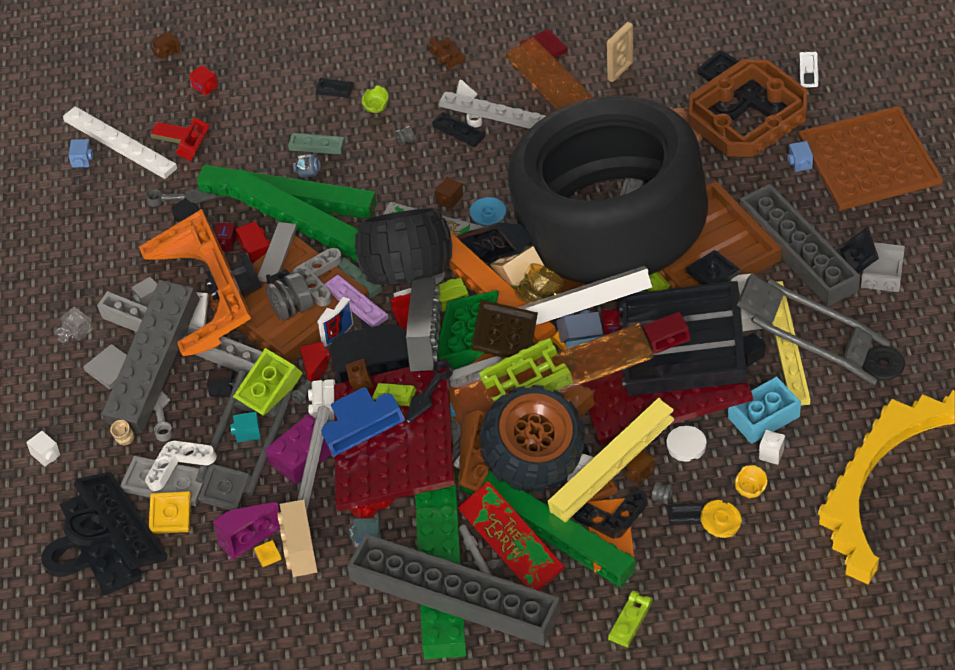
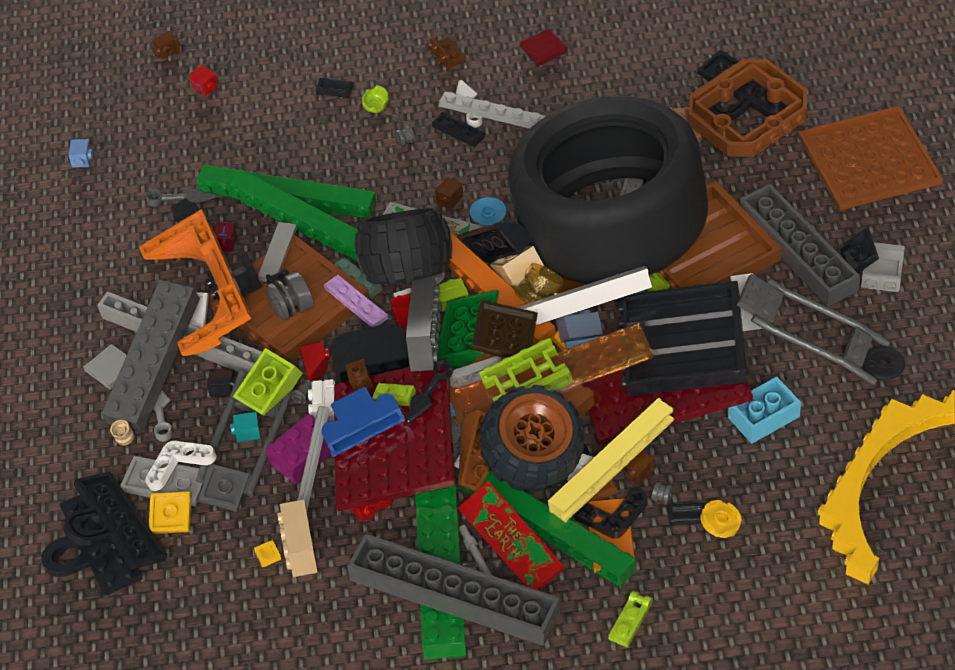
white brick [27,431,60,466] -> none
clear brick [56,307,93,343] -> none
white plate [63,106,177,179] -> none
light grey brick [131,277,157,307] -> none
red tile [151,122,188,144] -> none
red brick [176,118,209,161] -> none
magenta slope [213,502,280,560] -> none
red brick [235,221,271,263] -> none
sand green plate [288,133,345,155] -> none
sand blue head [293,154,321,179] -> none
light grey beam [293,248,342,307] -> none
slope [318,297,353,347] -> none
clear light blue brick [350,518,380,547] -> none
clear orange plate [506,37,594,110] -> none
dark red brick [602,309,623,335] -> none
tan tile [607,22,633,82] -> none
dark red brick [643,312,691,354] -> none
white tile [666,426,706,462] -> none
black tile [686,250,740,285] -> none
yellow hair [735,465,768,498] -> none
black brick [744,333,766,367] -> none
white brick [759,430,785,465] -> none
light yellow plate [772,281,810,405] -> none
medium blue brick [787,141,813,172] -> none
slope [798,52,818,87] -> none

